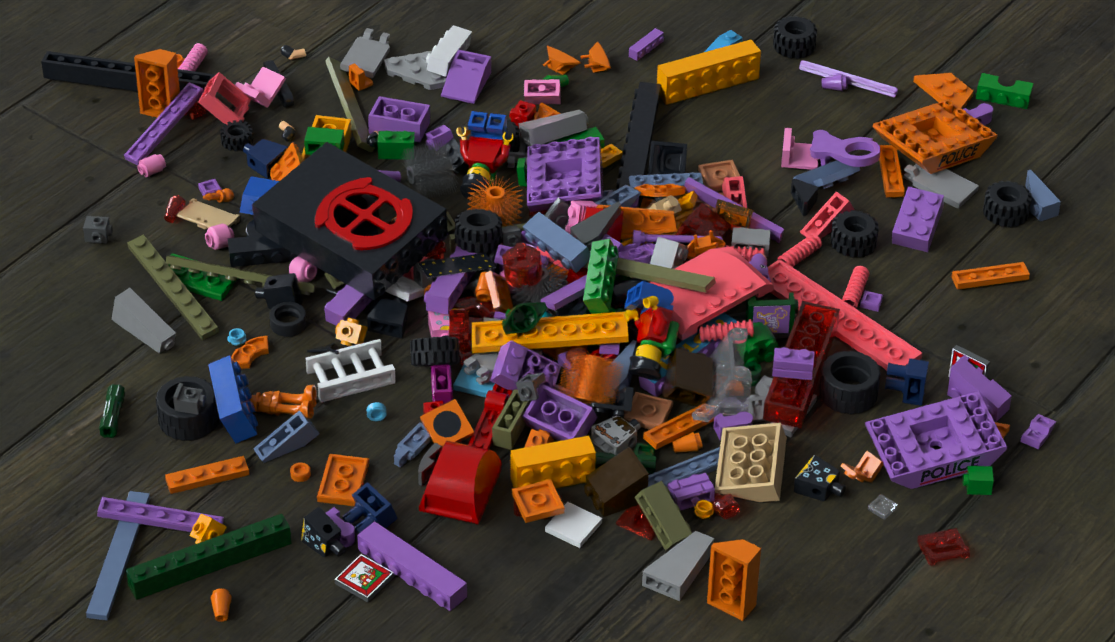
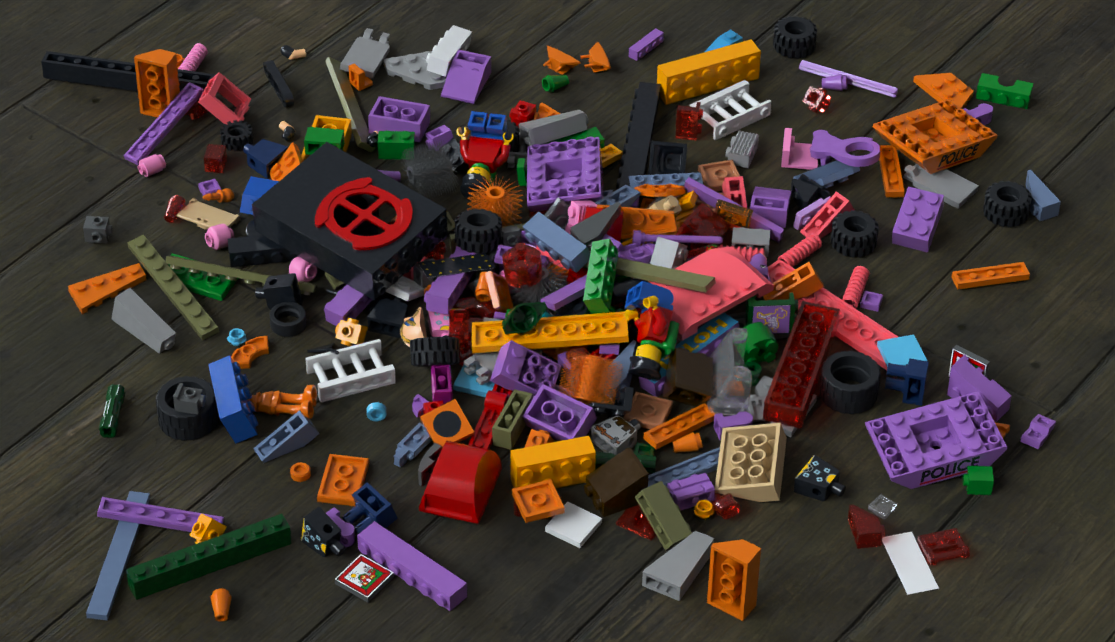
orange plate [165,456,249,494] -> none
bright pink bracket [235,67,286,108] -> none
dark grey bracket [516,373,546,401] -> none
bright pink brick [524,79,561,104] -> none
orange piece [687,230,726,259] -> none
clear tile [692,404,720,422] -> none
coral piece [699,319,754,343] -> none
medium lavender brick [772,347,814,380] -> none
orange bracket [841,451,884,483] -> none
none -> orange wing [68,263,146,314]
none -> clear red brick [204,144,227,173]
none -> light nougat hat [400,307,427,347]
none -> medium lavender tile [412,394,429,418]
none -> clear red bracket [675,102,703,141]
none -> white fence [689,80,772,140]
none -> light grey brick [725,130,759,169]
none -> medium lavender slope [750,186,791,228]
none -> orange slope [763,262,824,300]
none -> lavender hinge [794,196,831,230]
none -> black axle [798,174,831,200]
none -> clear red brick [802,86,832,113]
none -> clear red slope [848,505,885,549]
none -> medium azure tile [877,335,927,367]
none -> white sticker [881,532,939,595]

